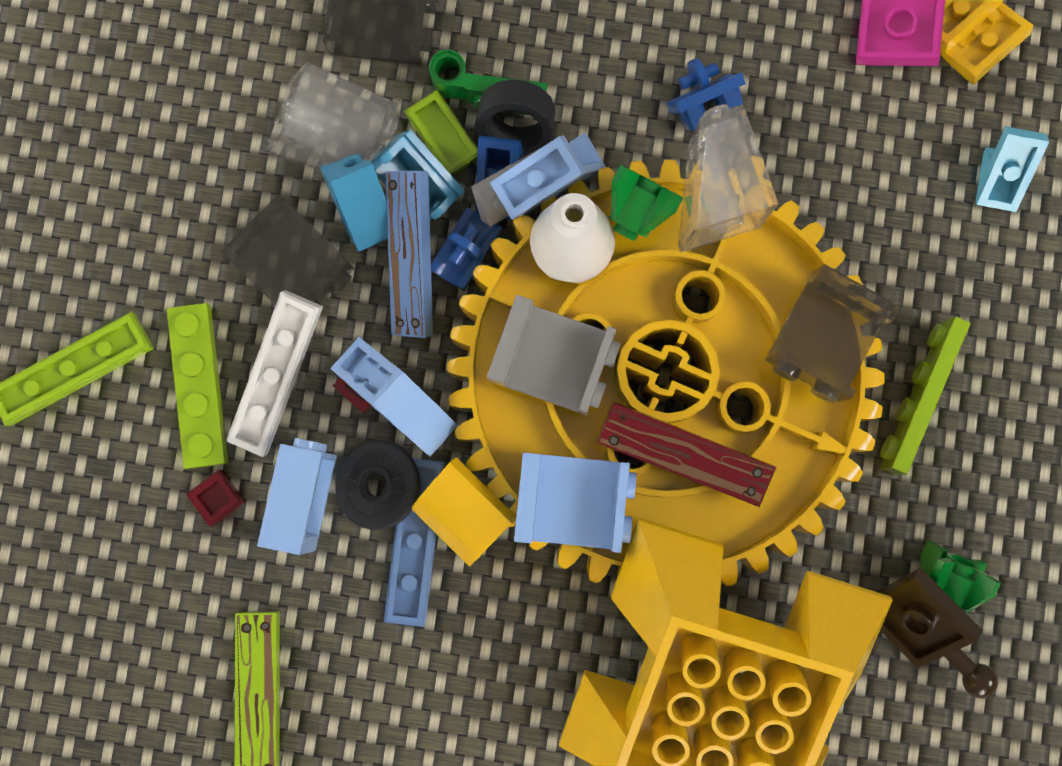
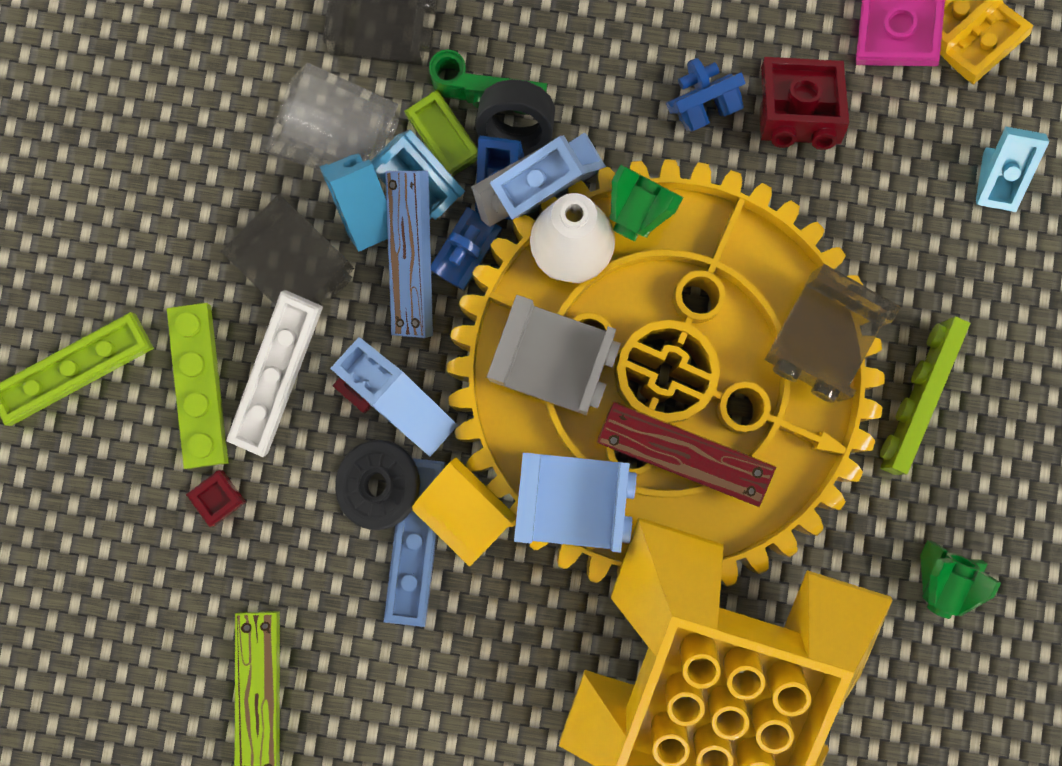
light blue window [257,438,337,555] -> none
clear slope [678,104,779,253] -> none
dark brown plate [876,567,998,698] -> none
none -> dark red plate [759,57,849,150]

